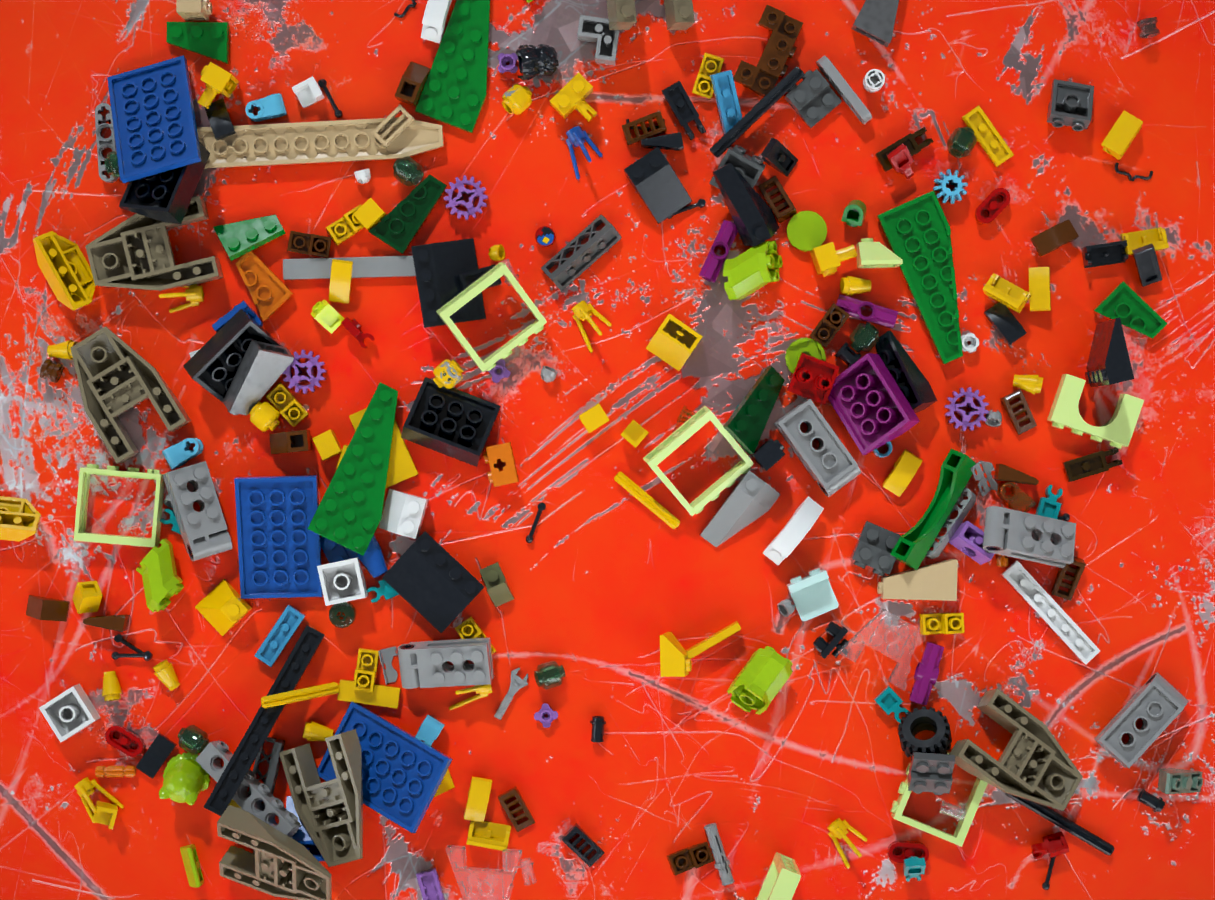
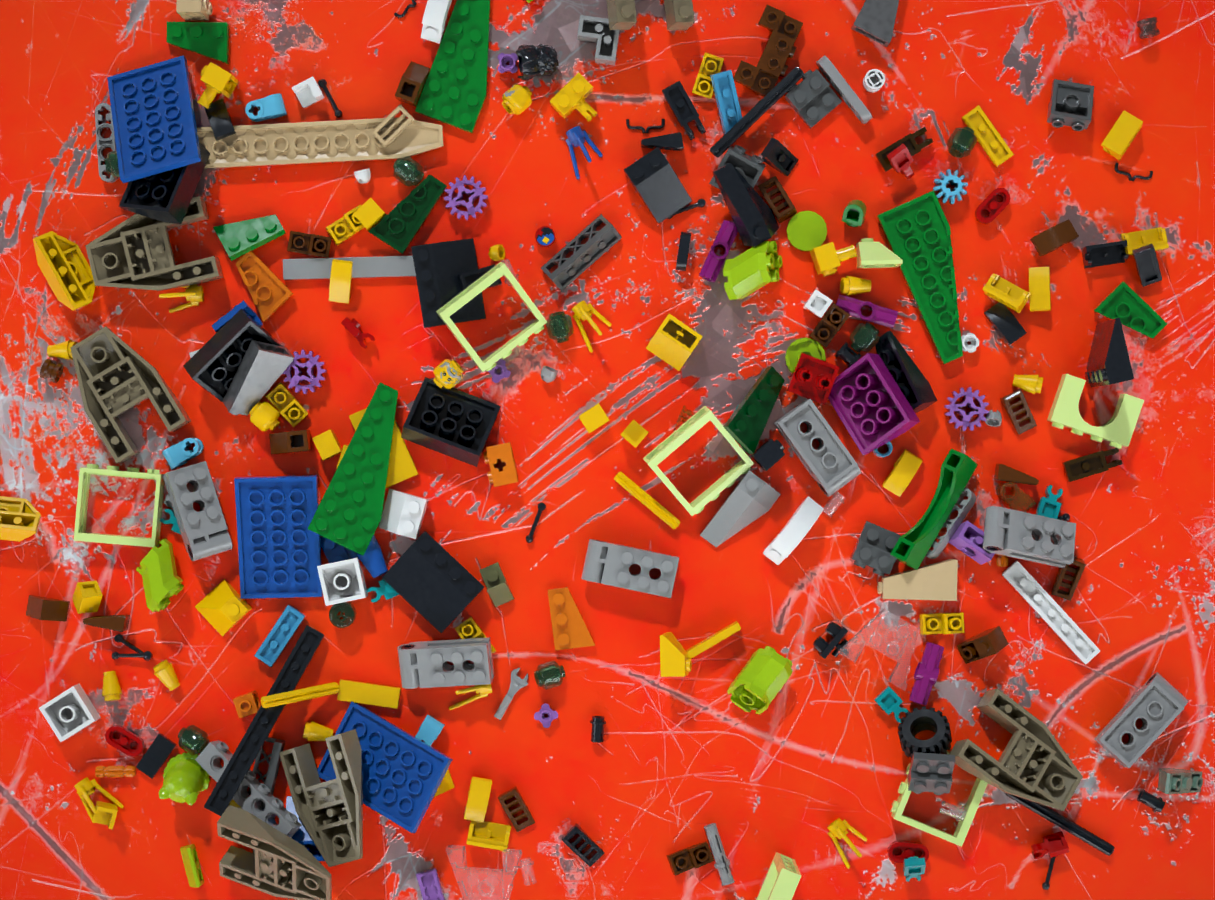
neon yellow bracket [311,299,345,334] -> none
yellow slope [352,648,379,692] -> none
light grey piece [378,646,398,685] -> none
reddish brown slope [622,111,667,145] -> none
light grey hinge [777,599,795,617] -> none
light aqua bracket [787,568,839,621] -> none
light grey piece [971,461,998,497] -> none
none -> orange brick [233,690,261,719]
none -> head [546,311,574,343]
none -> orange wing [547,587,595,651]
none -> light grey hinge [581,539,679,598]
none -> black beam [676,232,691,271]
none -> white panel [802,290,833,318]
none -> clear pin [823,491,846,517]
none -> reddish brown slope [957,626,1009,664]

